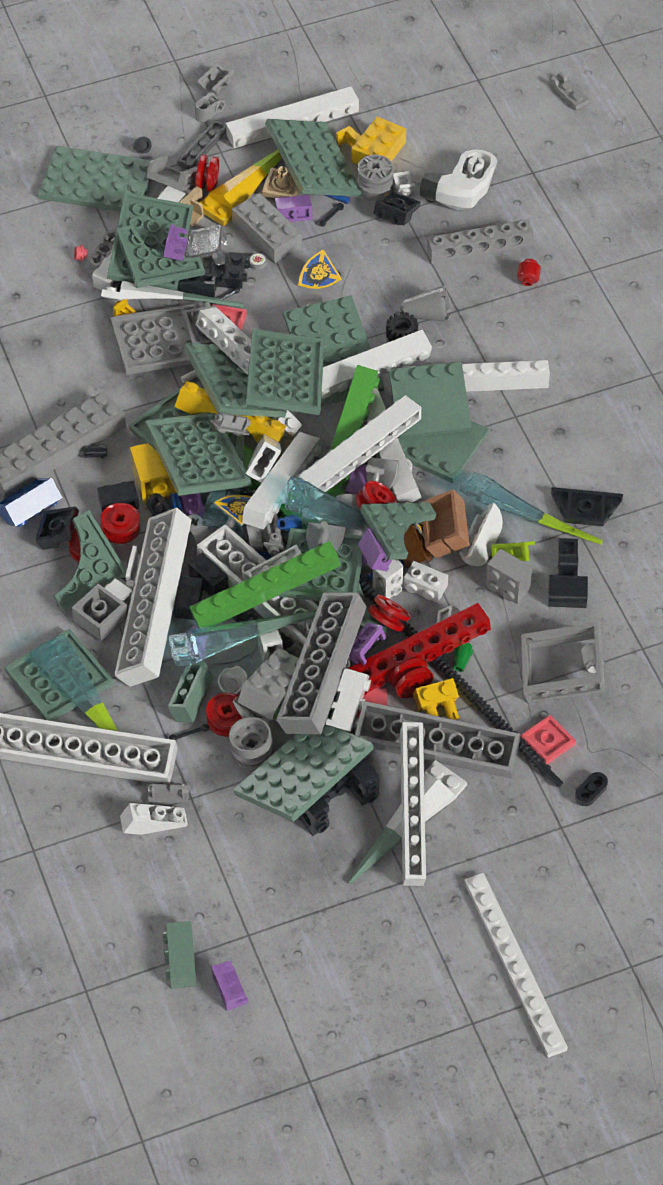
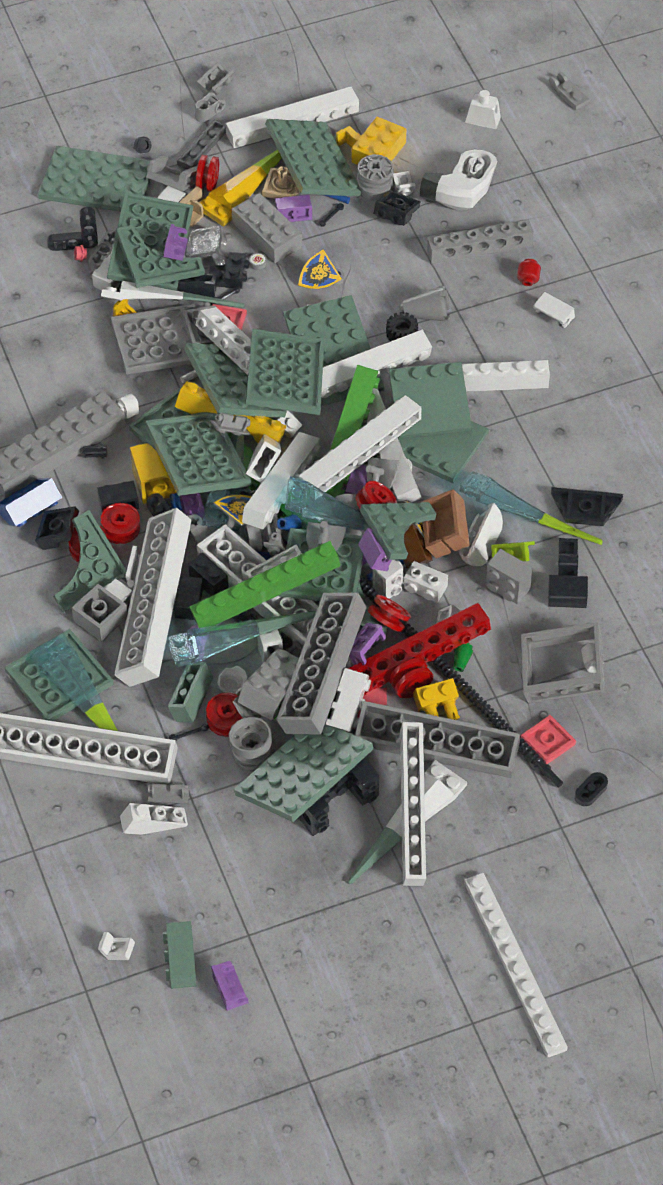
none -> black beam [47,207,98,251]
none -> white bracket [98,932,135,960]
none -> white plate [116,394,139,419]
none -> white torso [465,90,501,129]
none -> white hinge [534,292,575,328]

